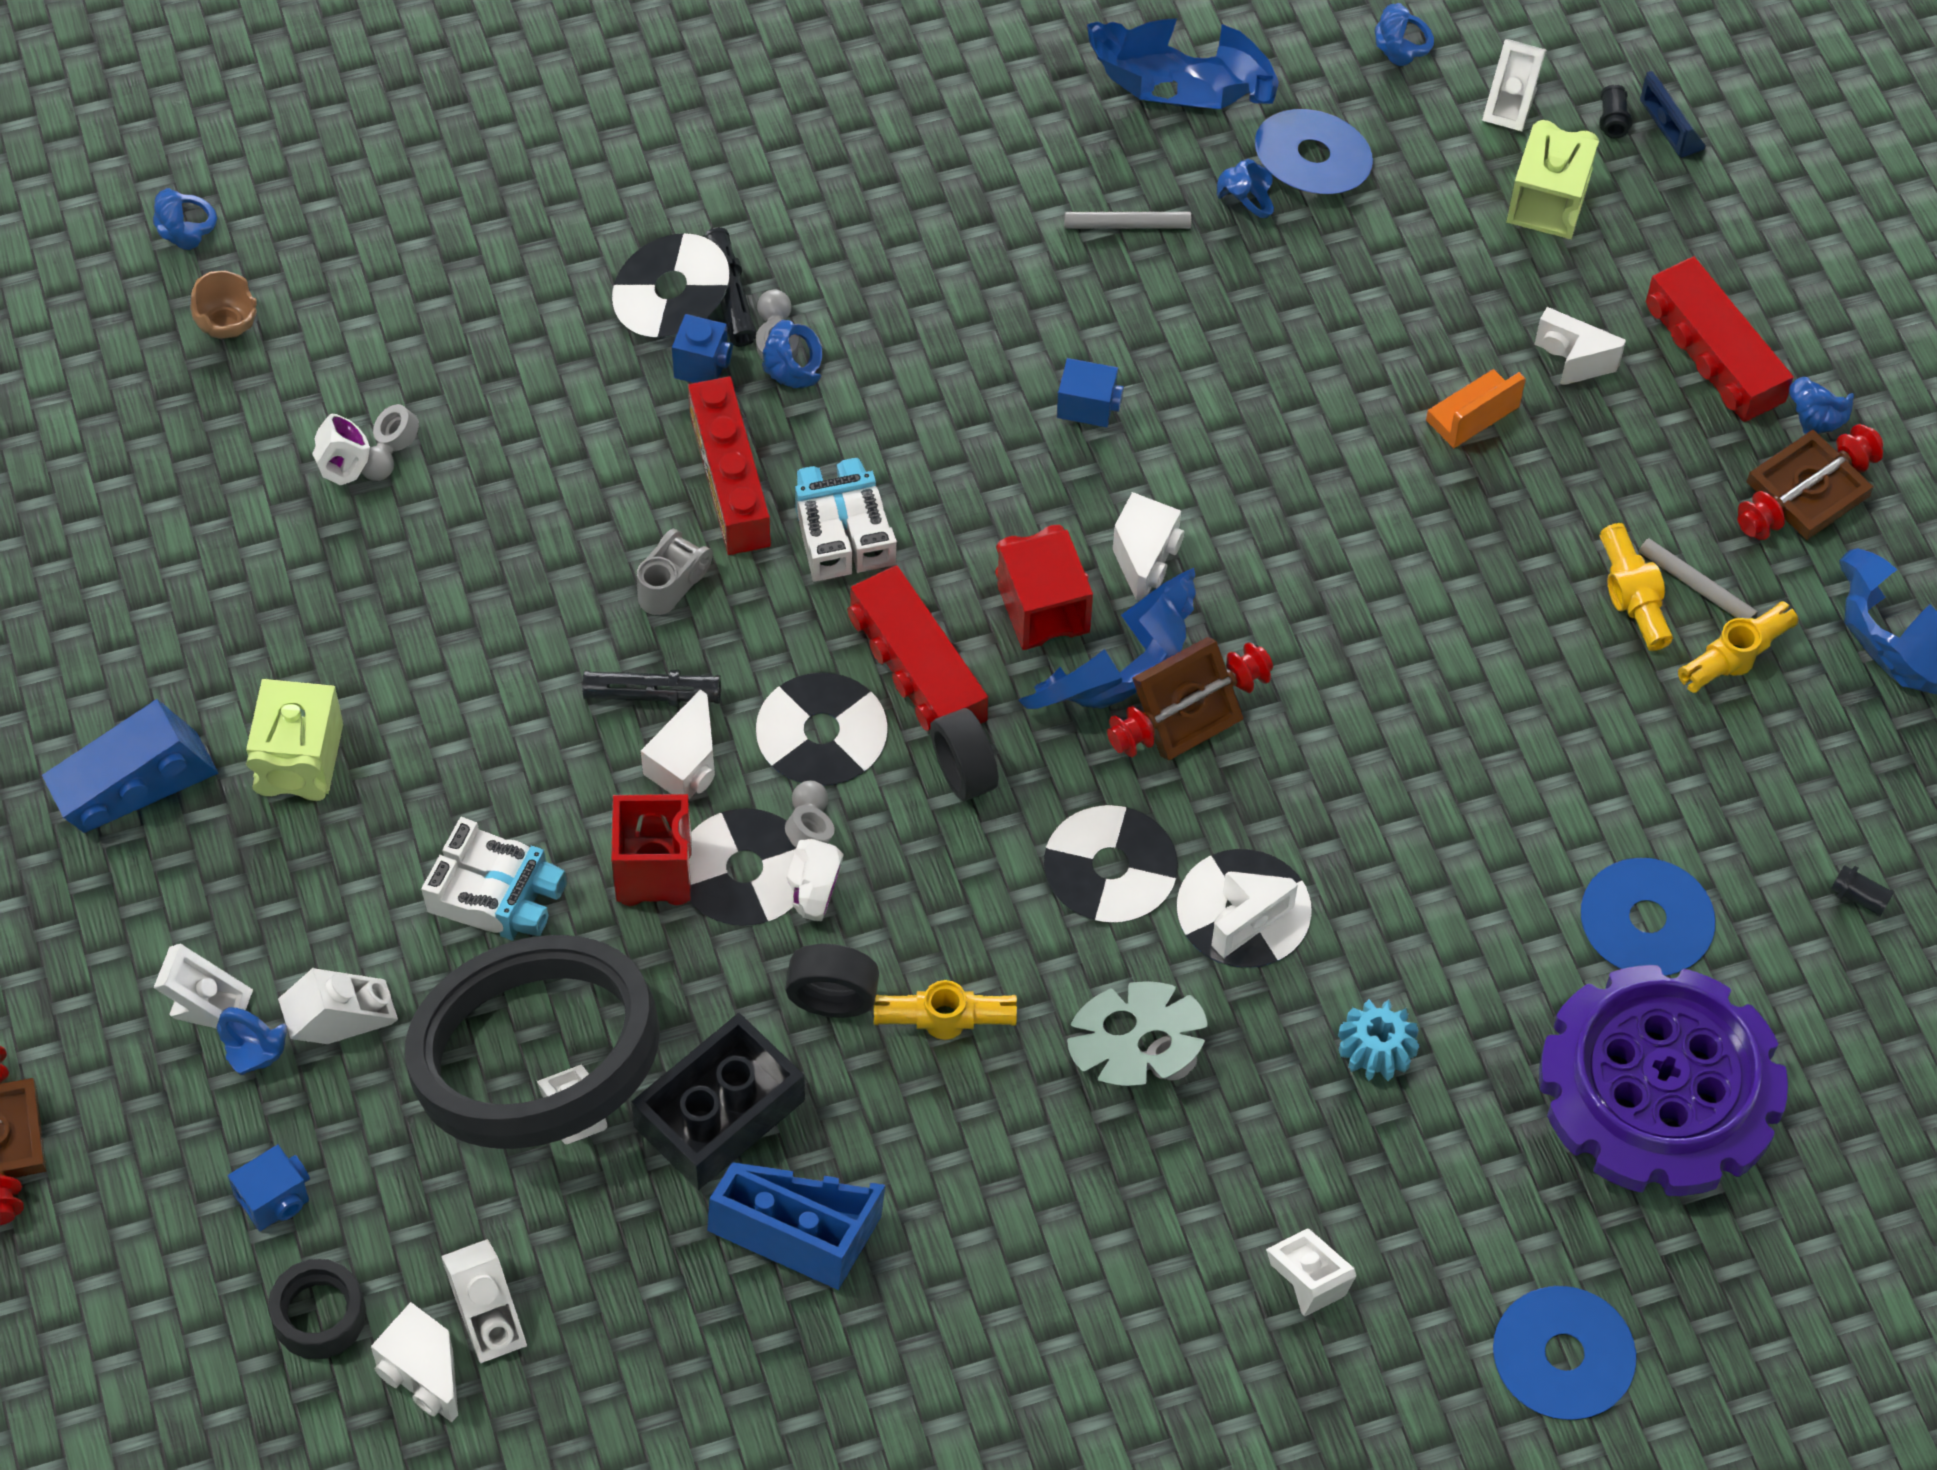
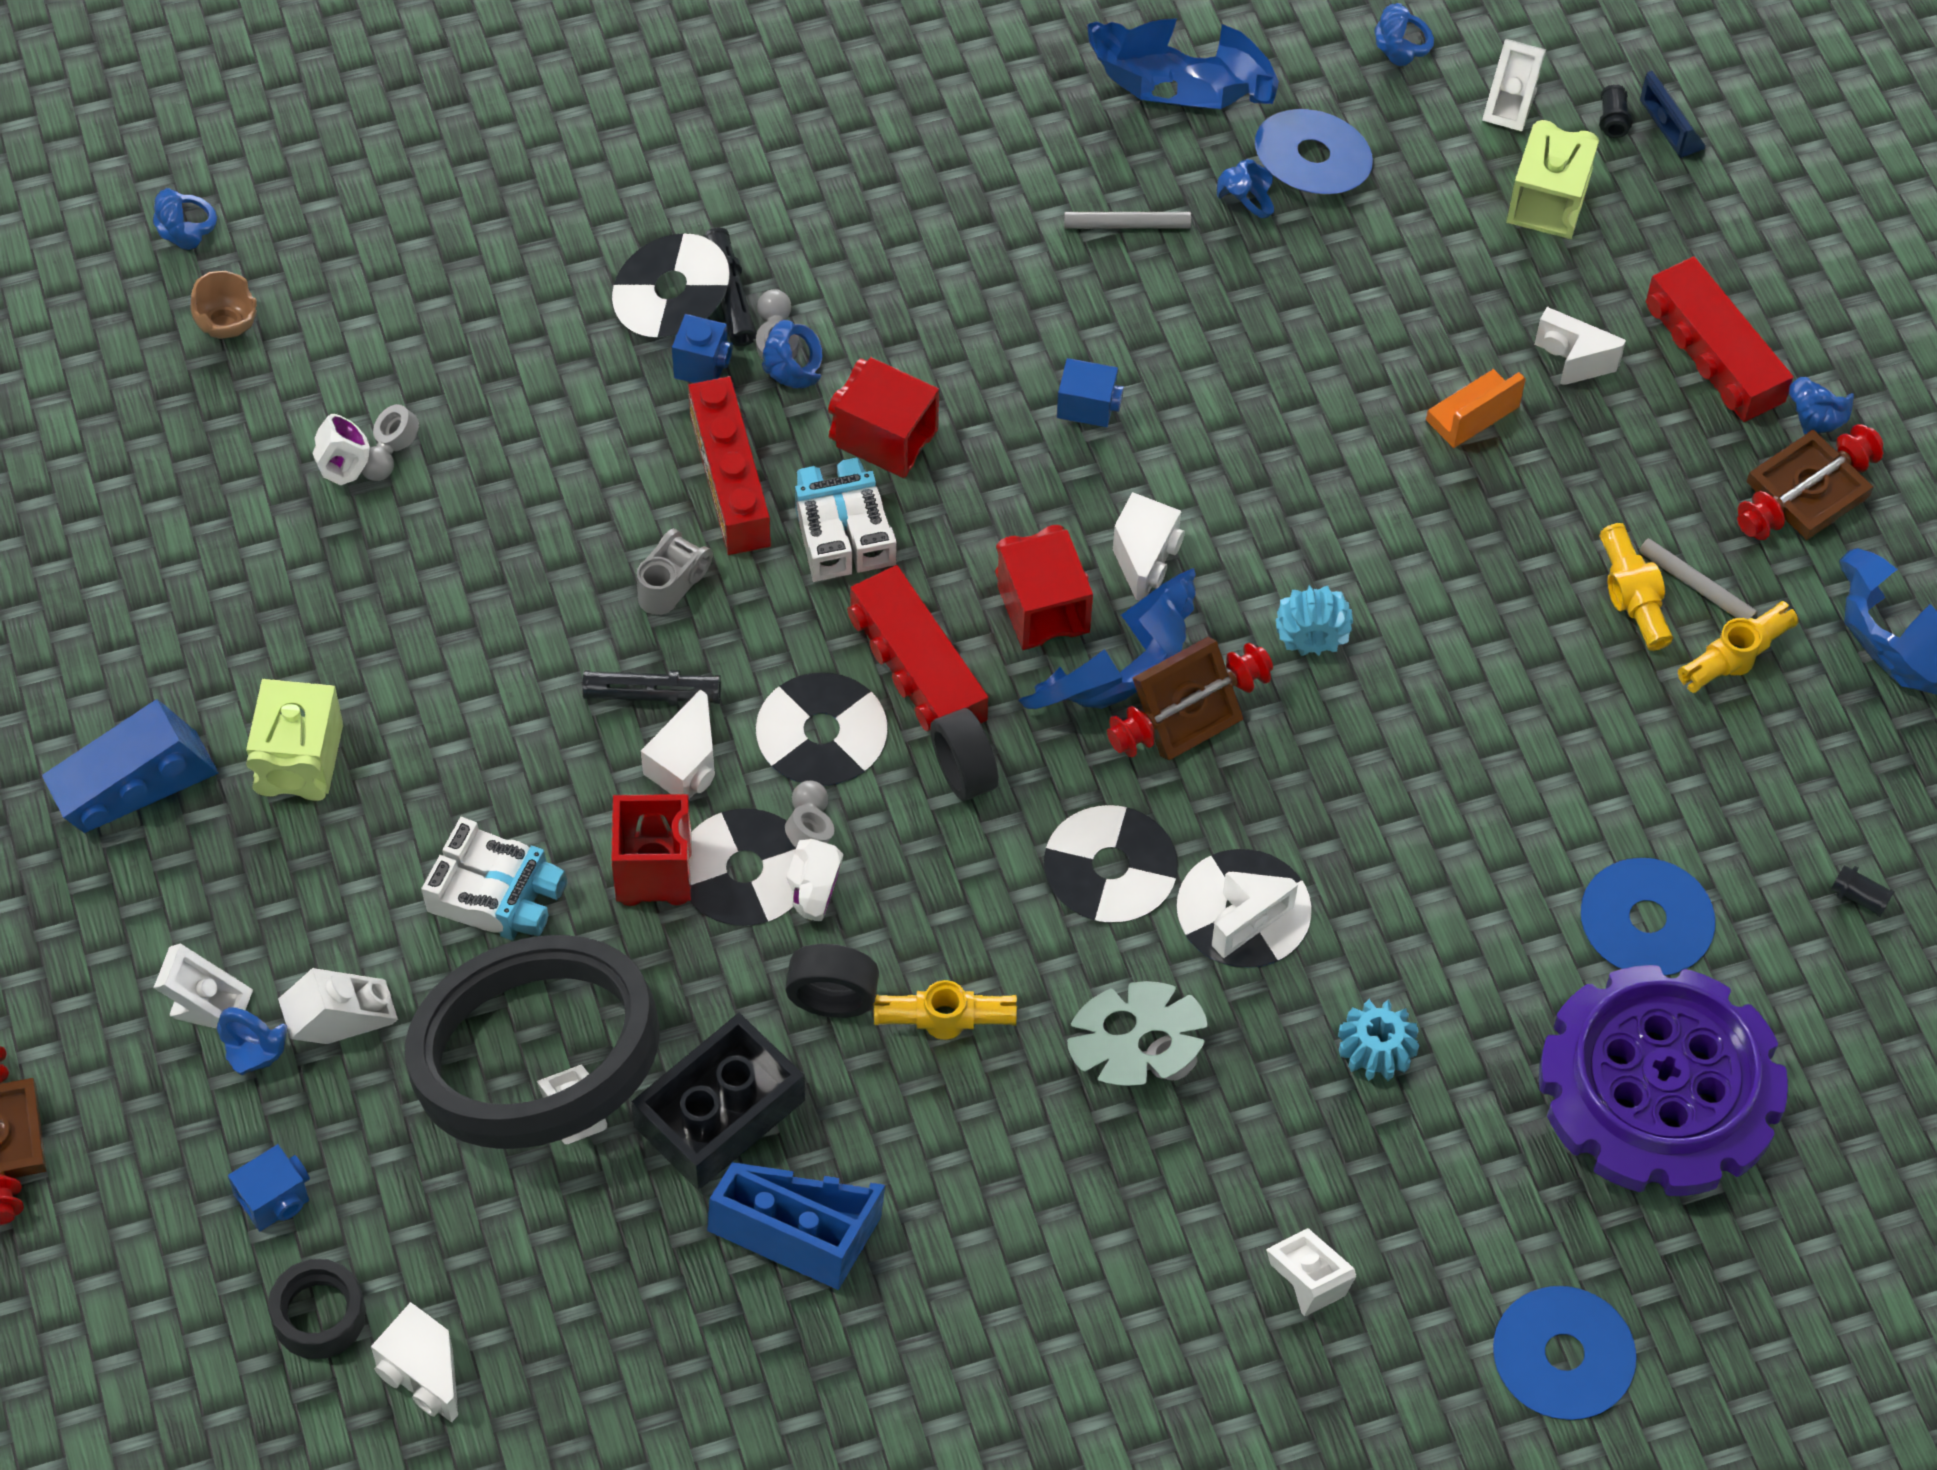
white slope [441,1239,527,1363] -> none
none -> red piece [828,357,939,479]
none -> medium azure gear [1276,585,1353,656]

